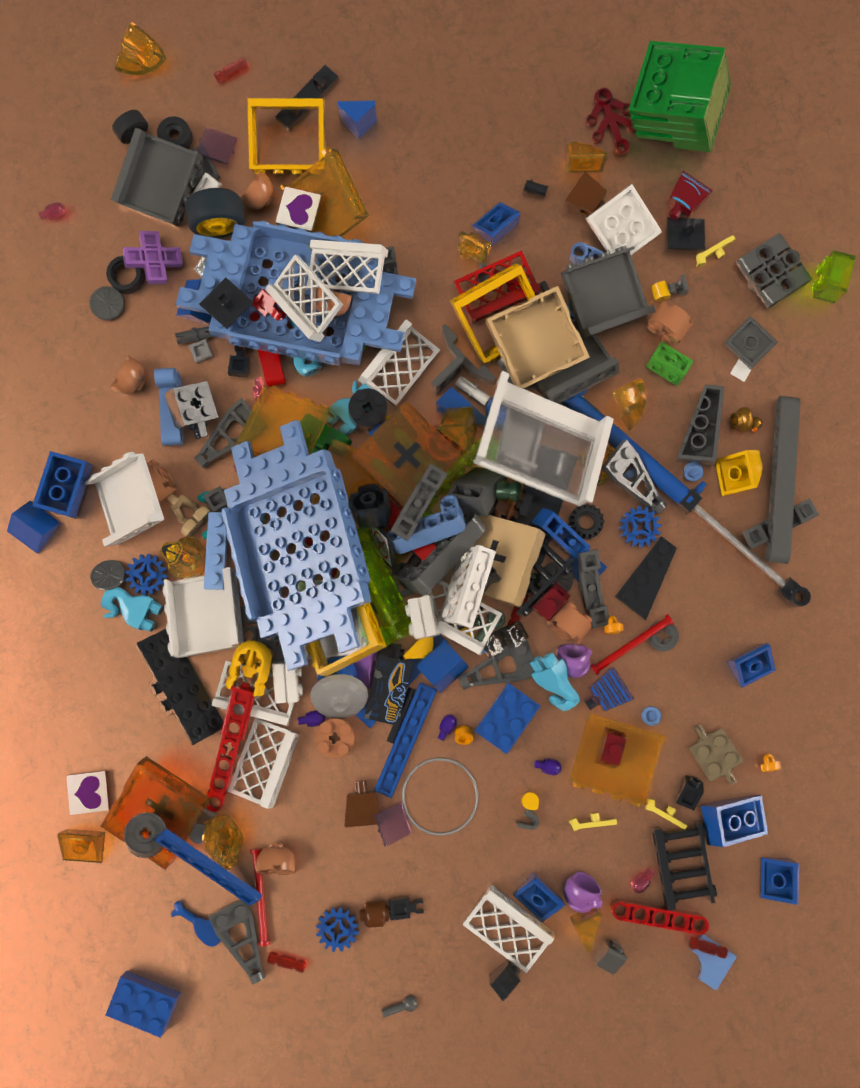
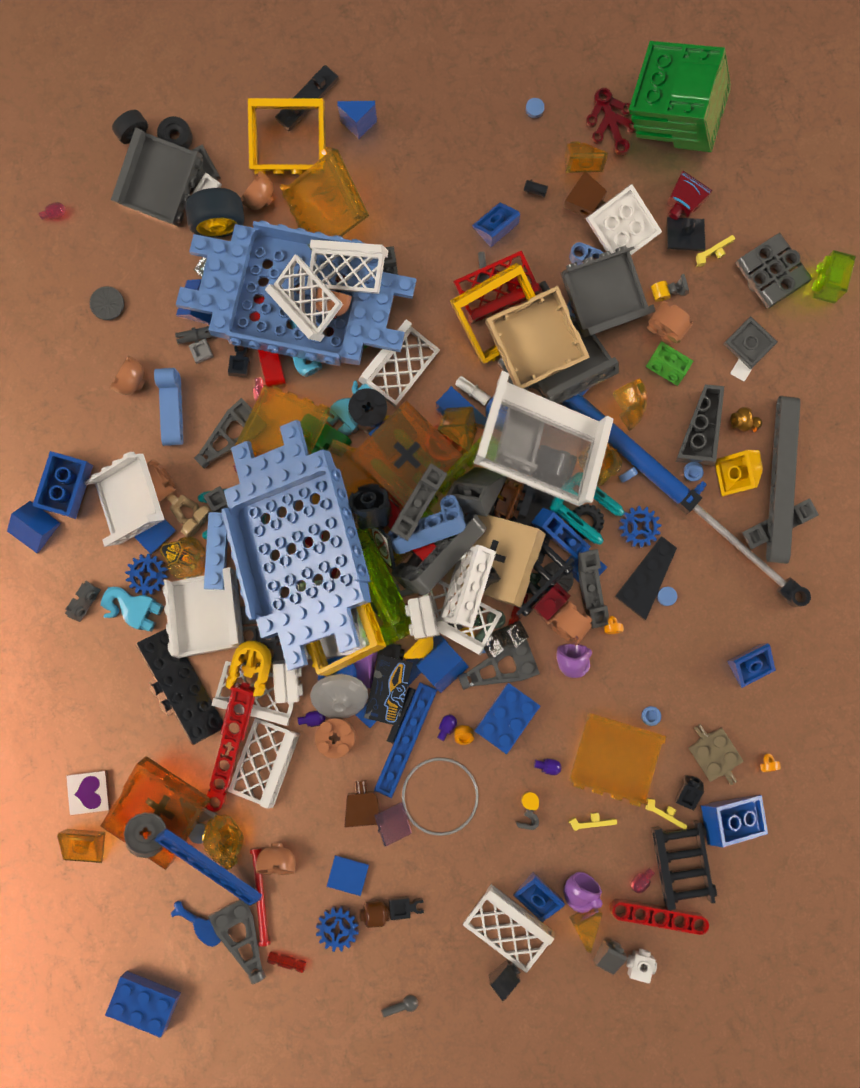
dark grey wheel [90,560,126,590] -> none
black tyre [106,256,145,294] -> none
clear yellow brick [115,22,166,75] -> none
medium lavender plate [122,231,183,284] -> none
hinge [164,381,219,439] -> none
piece [197,127,237,165] -> none
black piece [199,277,254,329] -> none
clear red axle [214,57,248,83] -> none
plate [252,289,287,321] -> none
tile [276,187,322,233] -> none
dark grey tile [431,355,463,395] -> none
dark grey slope [442,324,497,385] -> none
clear yellow hips [457,231,491,264] -> none
clear green wheel [497,481,521,502] -> none
medium azure hips [530,652,580,711] -> none
torso [584,667,634,711] -> none
red bar [591,614,674,675] -> none
dark red torso [595,727,627,768] -> none
plate [601,440,667,514] -> none
dark grey gear [648,621,679,651] -> none
clear red axle [688,937,728,959] -> none
medium blue tile [692,934,737,991] -> none
blue slope [760,857,799,905] -> none
none -> dark grey hinge [65,581,101,622]
none -> blue piece [134,518,176,555]
none -> blue piece [326,855,369,896]
none -> medium blue tile [526,98,544,118]
none -> teal piece [550,472,625,545]
none -> white brick [627,949,657,984]
none -> medium blue tile [657,587,677,606]

